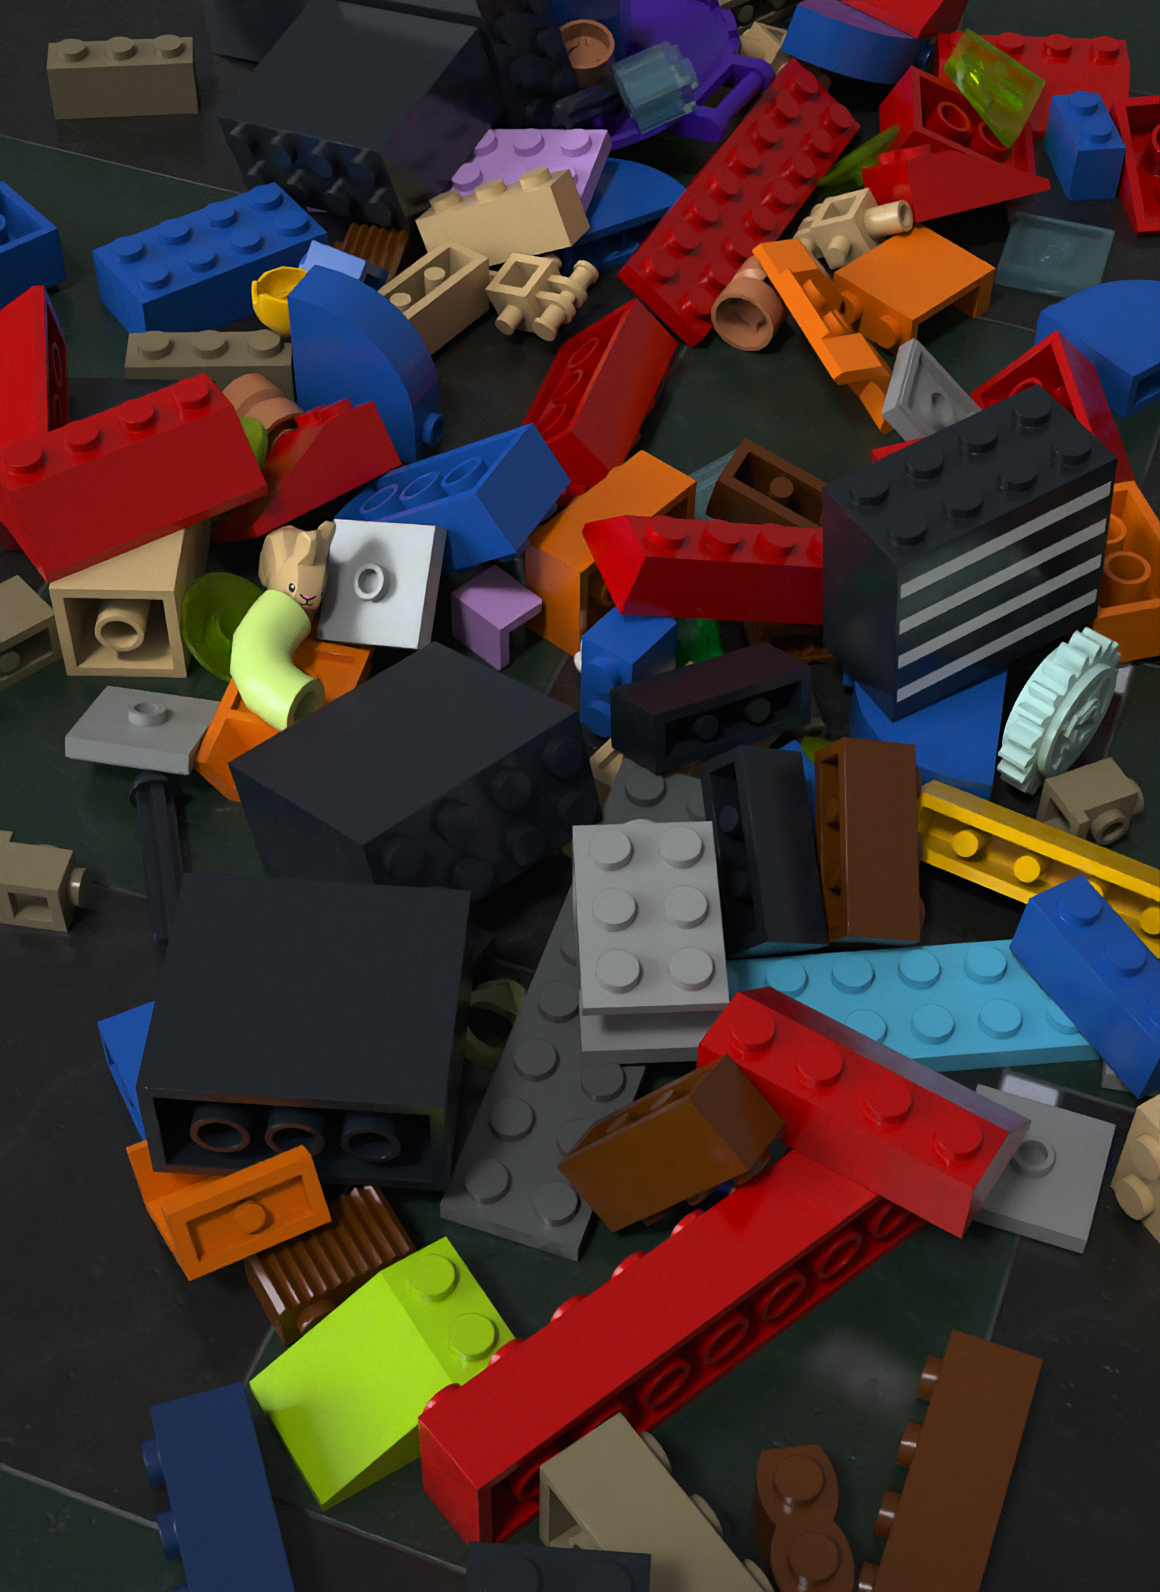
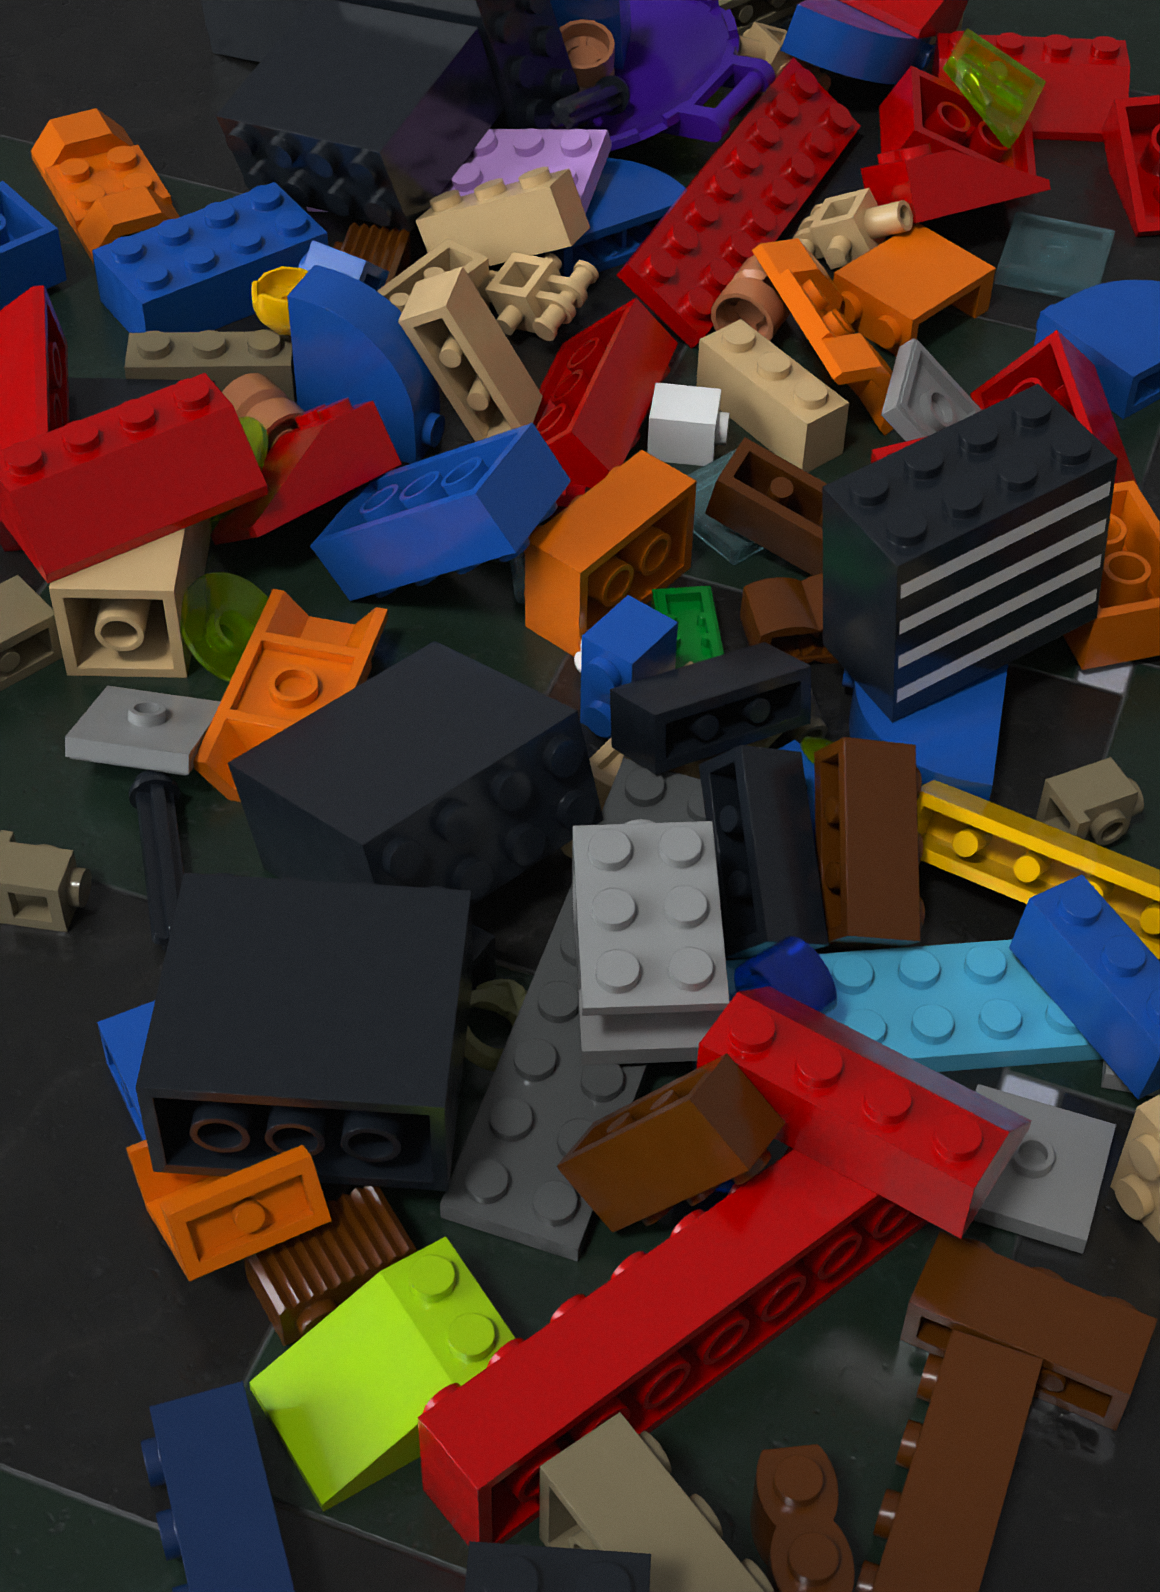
dark tan brick [47,35,199,120] -> none
yellowish green cylinder [230,590,325,731] -> none
tan animal [258,521,336,624] -> none
light grey plate [317,519,447,651] -> none
lavender panel [451,565,542,670] -> none
red slope [581,515,823,625] -> none
clear light blue brick [611,40,700,134] -> none
clear neon green dish [815,124,901,187] -> none
light aqua gear [997,627,1121,795] -> none
blue brick [1043,91,1126,201] -> none
none -> orange piece [31,108,180,264]
none -> tan brick [398,266,543,442]
none -> white brick [647,382,730,467]
none -> tan brick [696,319,849,473]
none -> clear blue piece [734,936,837,1015]
none -> reddish brown brick [900,1230,1158,1431]

